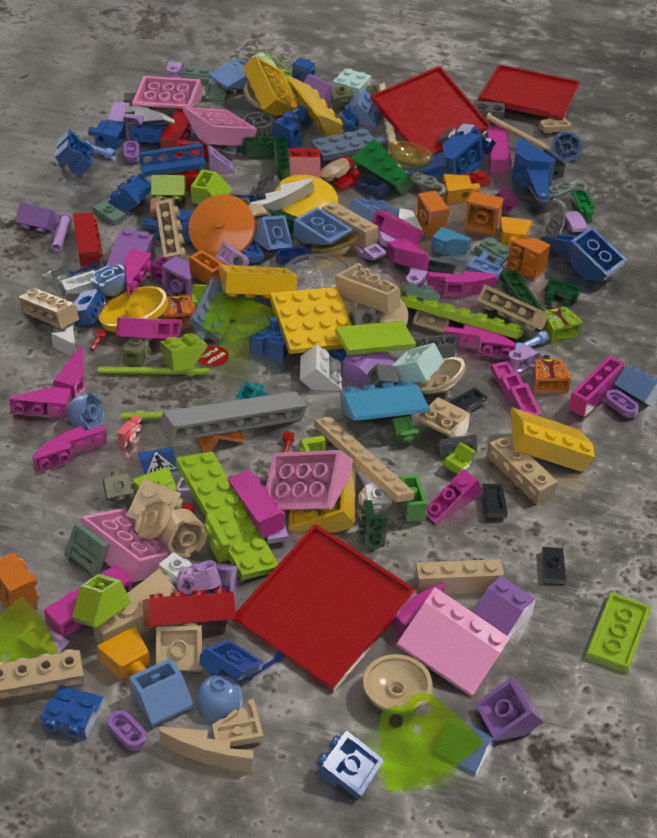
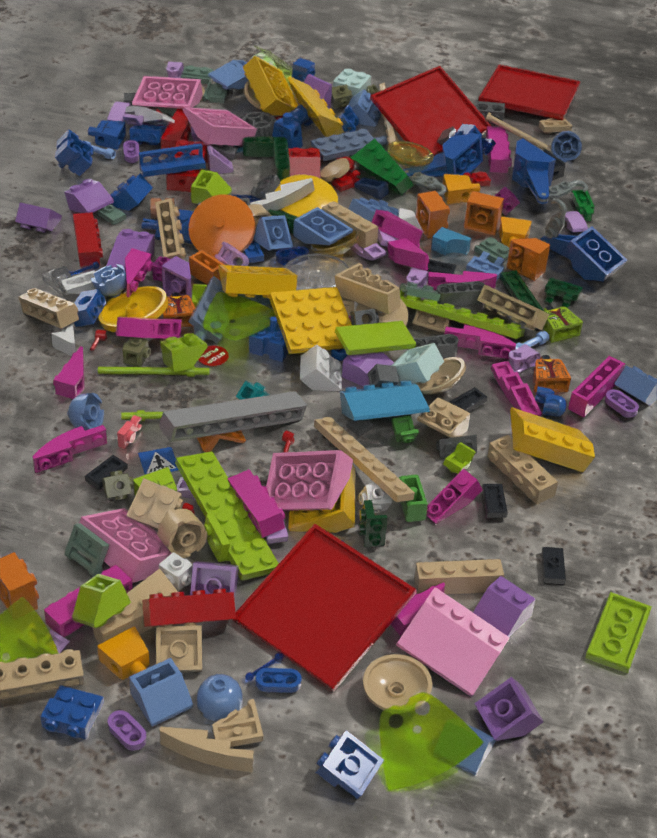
dark pink slope [9,387,72,418] -> none
lavender pin [51,213,72,252] -> none
tan tile [135,499,171,540] -> none
lime slope [151,175,186,202] -> none
lavender piece [177,560,221,594] -> none
blue plate [199,639,264,680] -> none
lime bracket [298,435,326,452] -> none
none -> medium lavender slope [64,179,114,213]
none -> black plate [85,455,128,490]
none -> blue plate [256,668,302,693]
none -> dark grey beam [437,281,484,306]
none -> blue piece [535,386,567,417]

